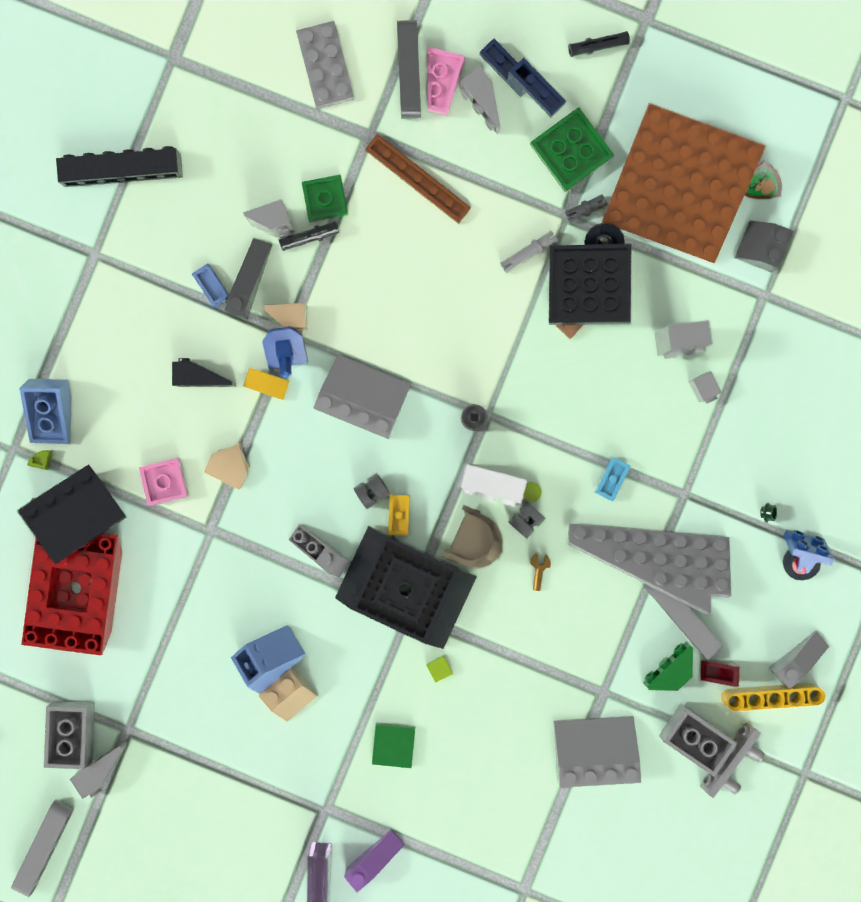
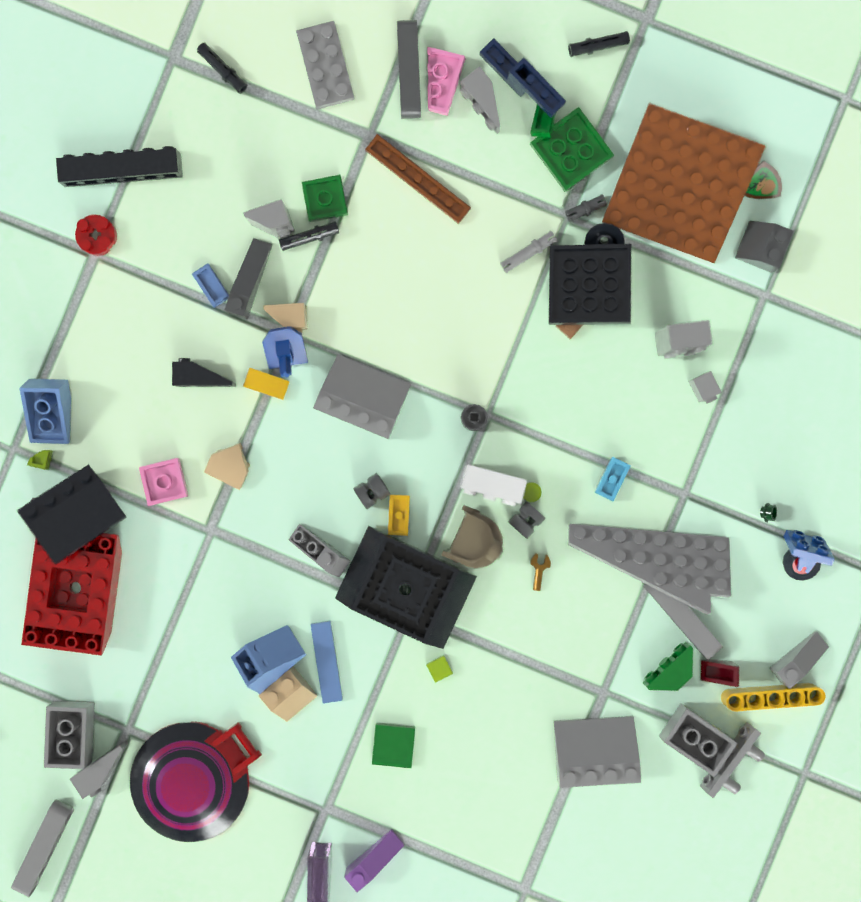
none -> red plate [75,215,117,256]
none -> dish [130,721,262,842]
none -> black pin [197,42,248,94]
none -> medium blue tile [310,620,343,704]
none -> green tile [530,104,556,138]

